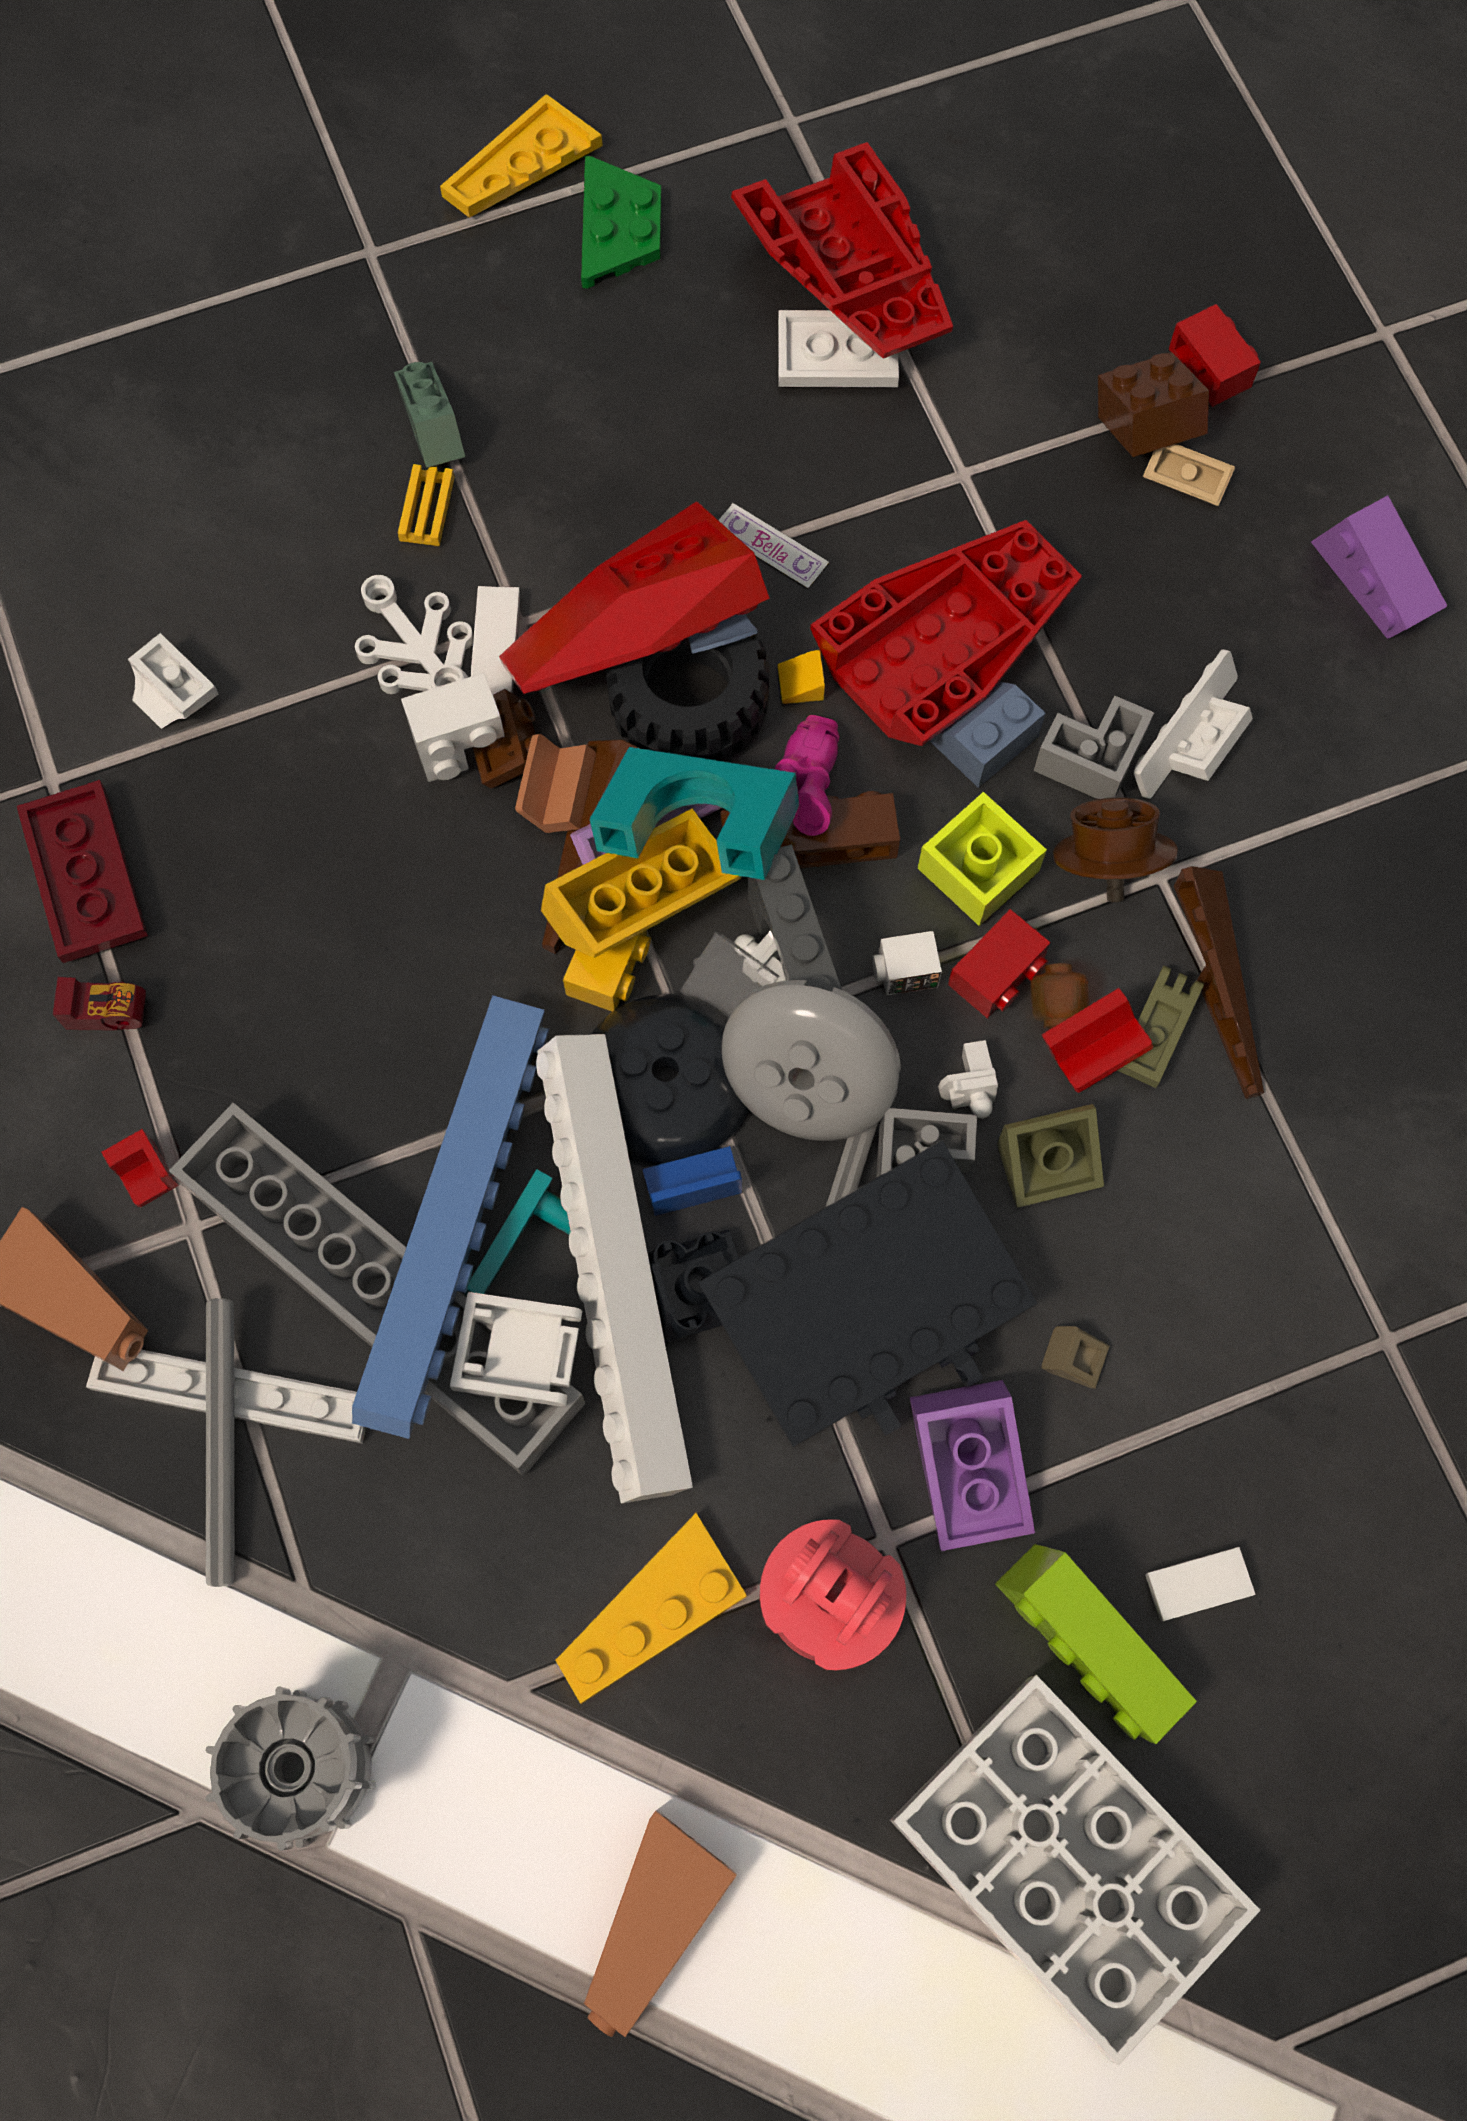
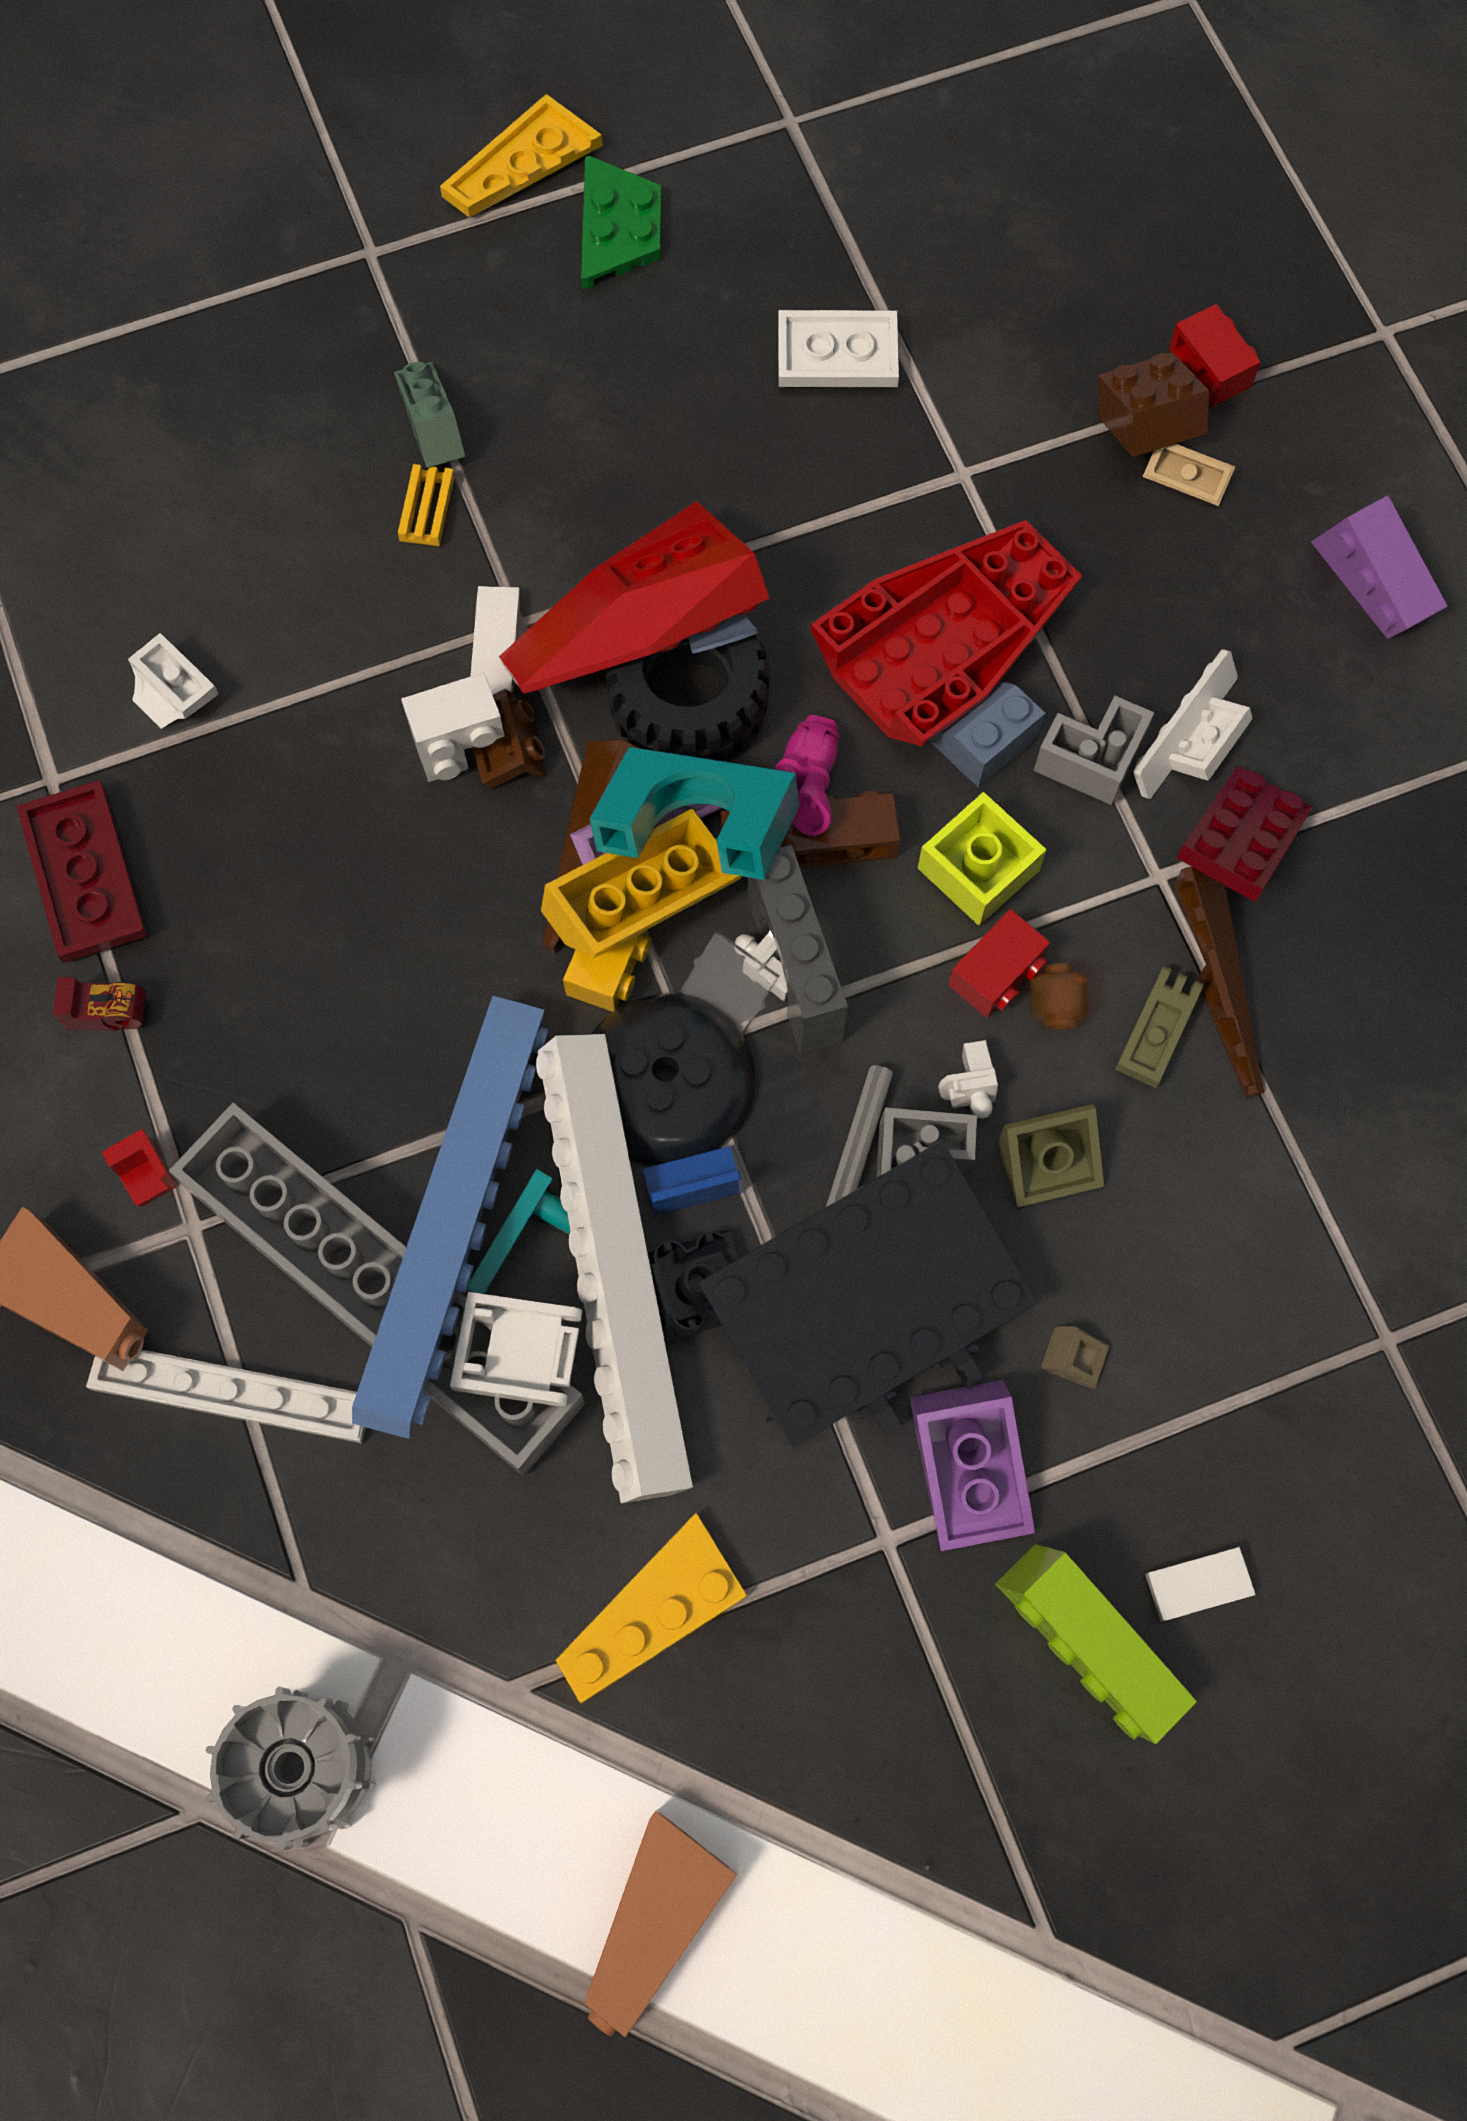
light grey axle [206,1298,235,1587] -> none
white plant [355,575,474,694] -> none
nougat panel [515,734,597,833] -> none
white sticker [719,503,829,588] -> none
light grey brick [722,980,901,1141] -> none
red wedge [731,142,953,359] -> none
coral piece [759,1519,906,1671] -> none
yellow slope [777,650,825,704] -> none
white brick [872,931,942,995] -> none
white brick [890,1675,1260,2067] -> none
red panel [1042,988,1153,1093] -> none
reddish brown piece [1053,798,1178,902] -> none
none -> dark red plate [1176,766,1313,902]

